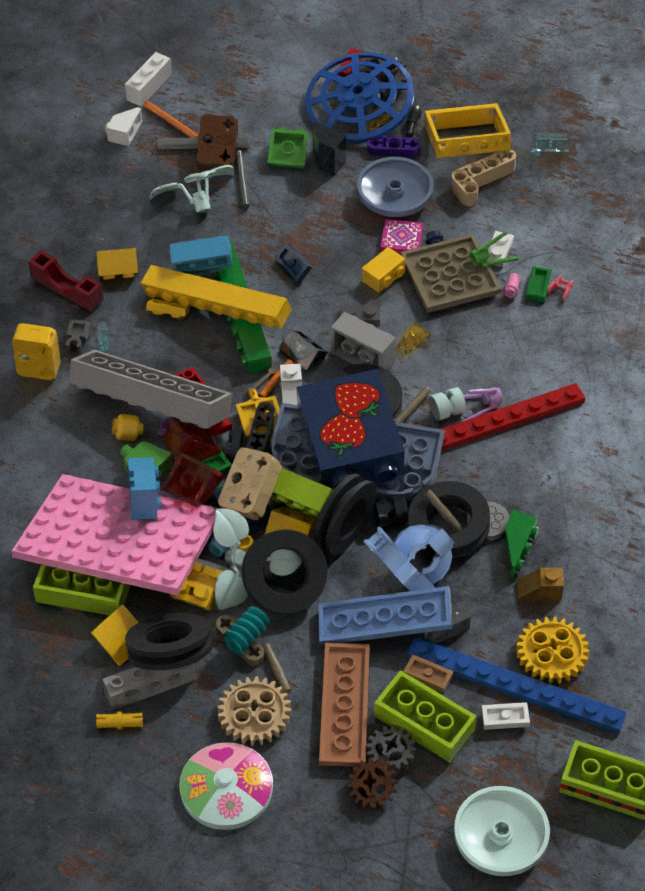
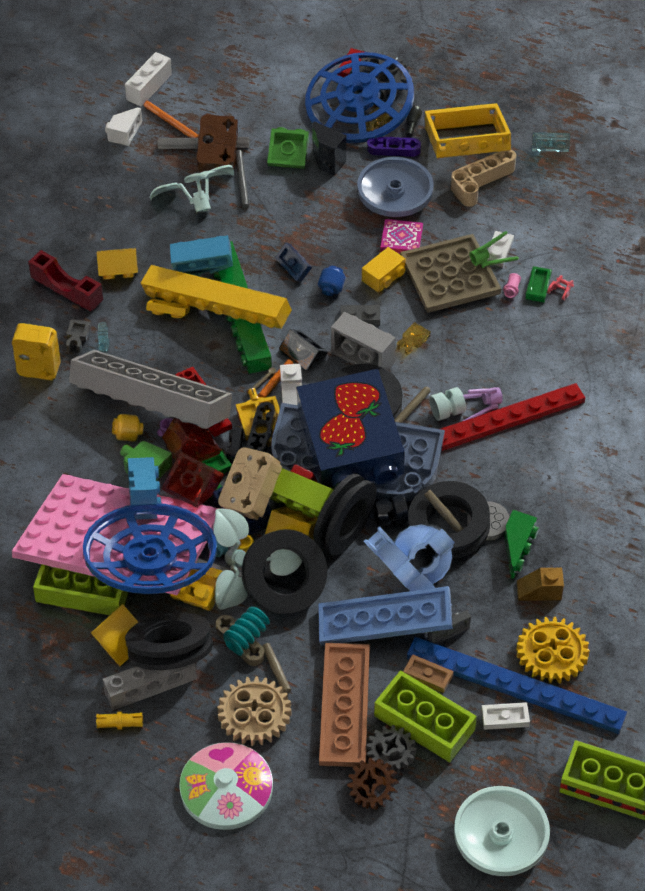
dark blue plate [425,230,444,245] -> none
none -> blue dish [83,503,217,594]
none -> red tile [291,464,318,482]
none -> blue head [318,266,346,296]

